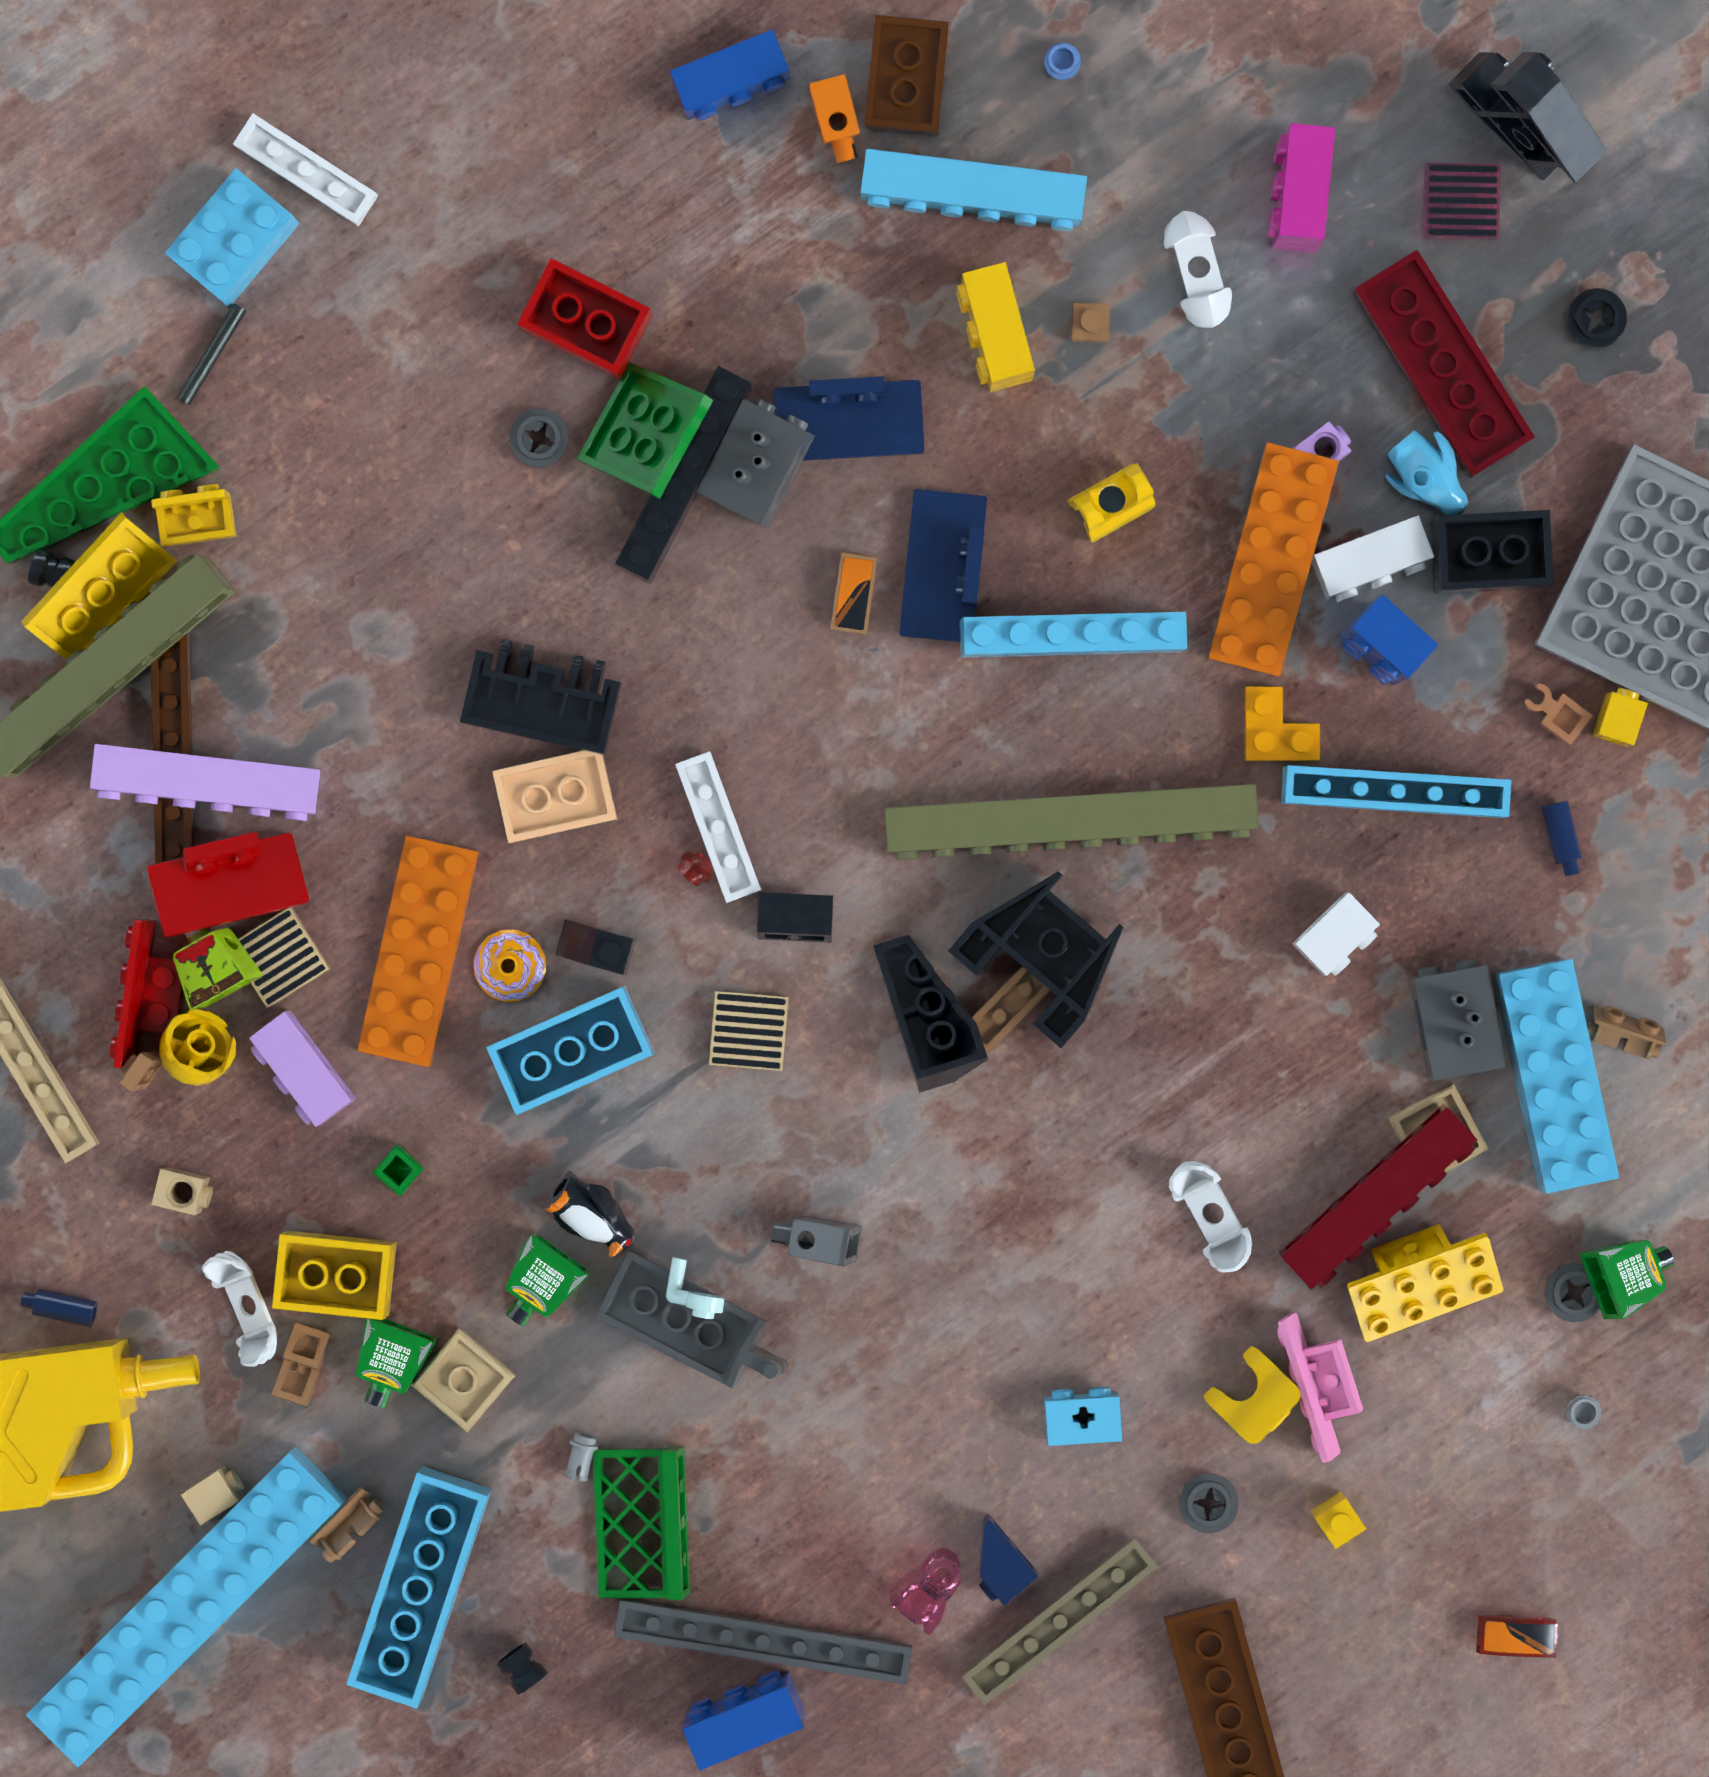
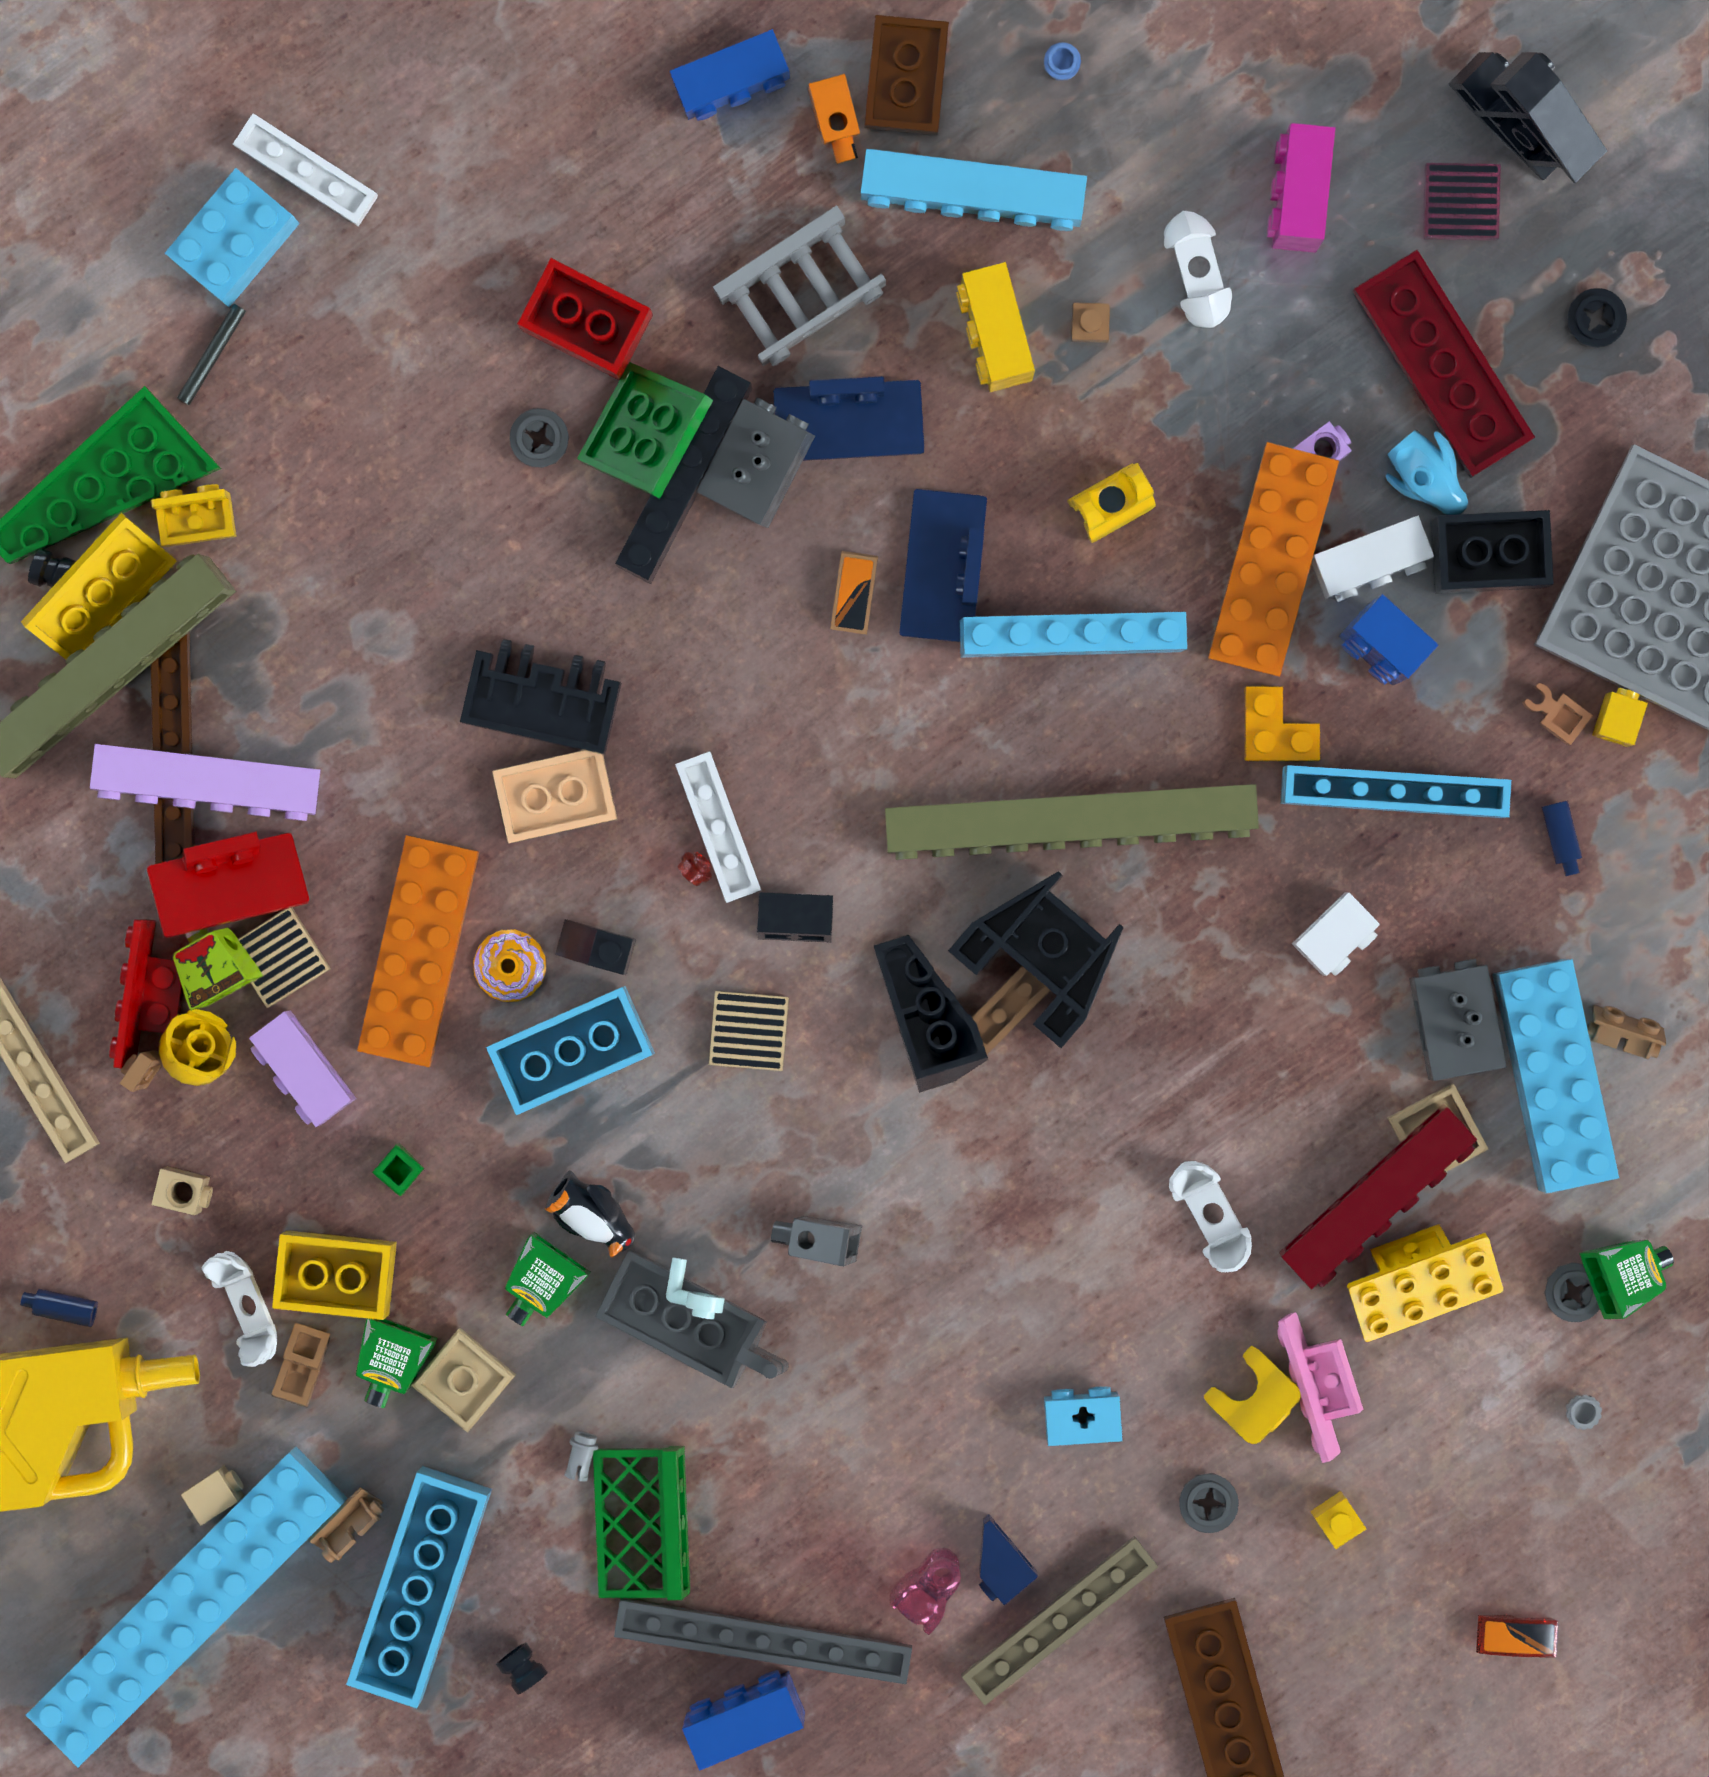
none -> light grey fence [713,205,886,366]

